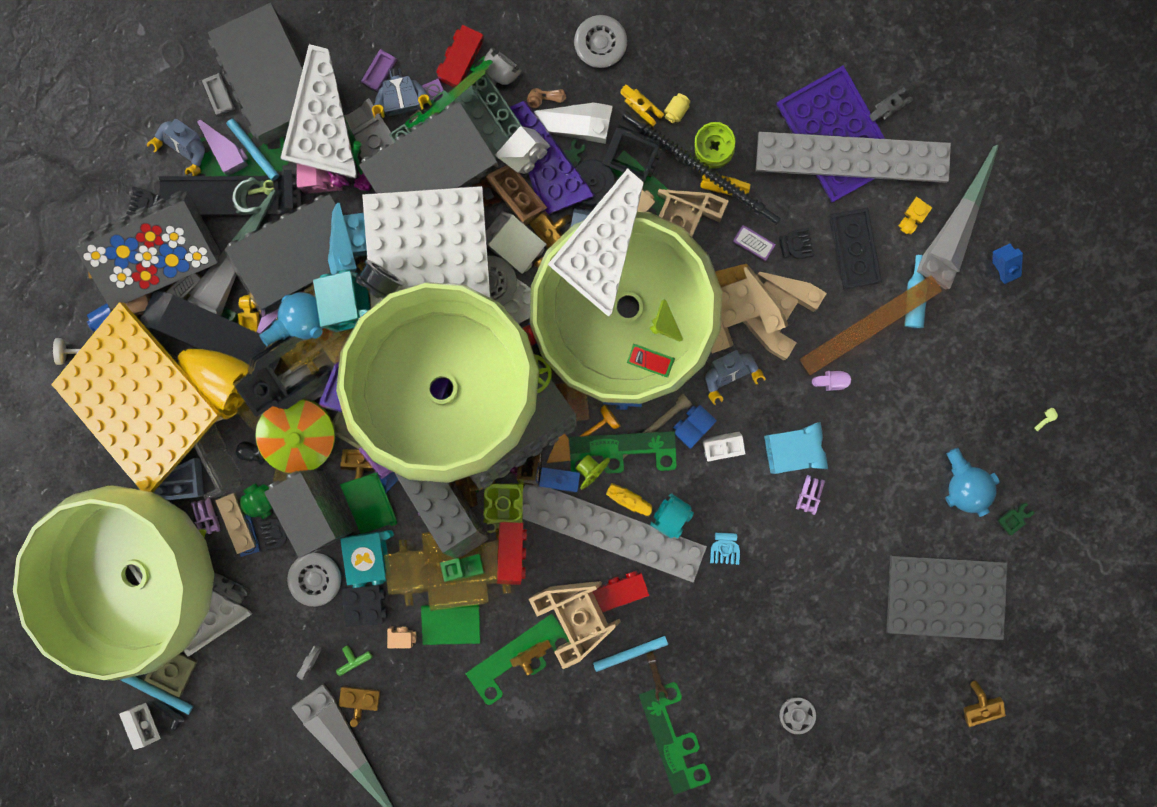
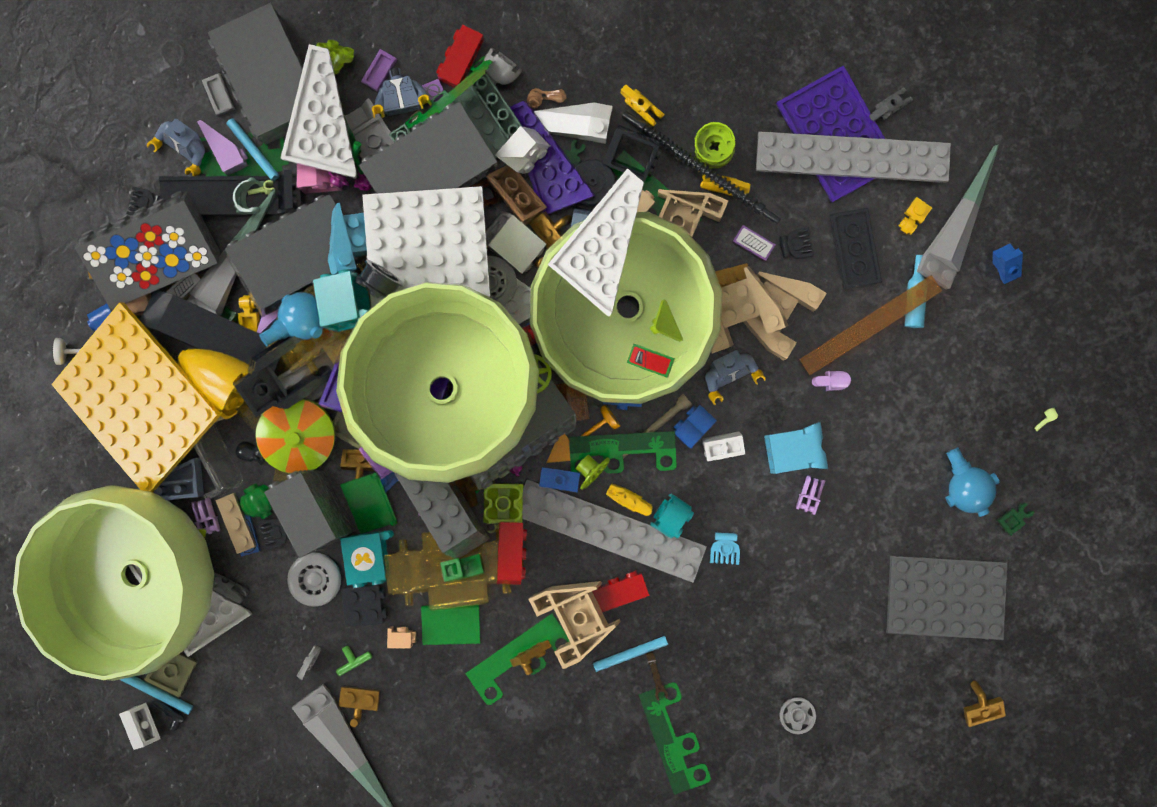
dark brown torso [516,452,543,486] -> none
light grey wheel [574,15,627,68] -> none
light yellow brick [664,93,691,123] -> none
none -> lime plate [316,40,354,74]

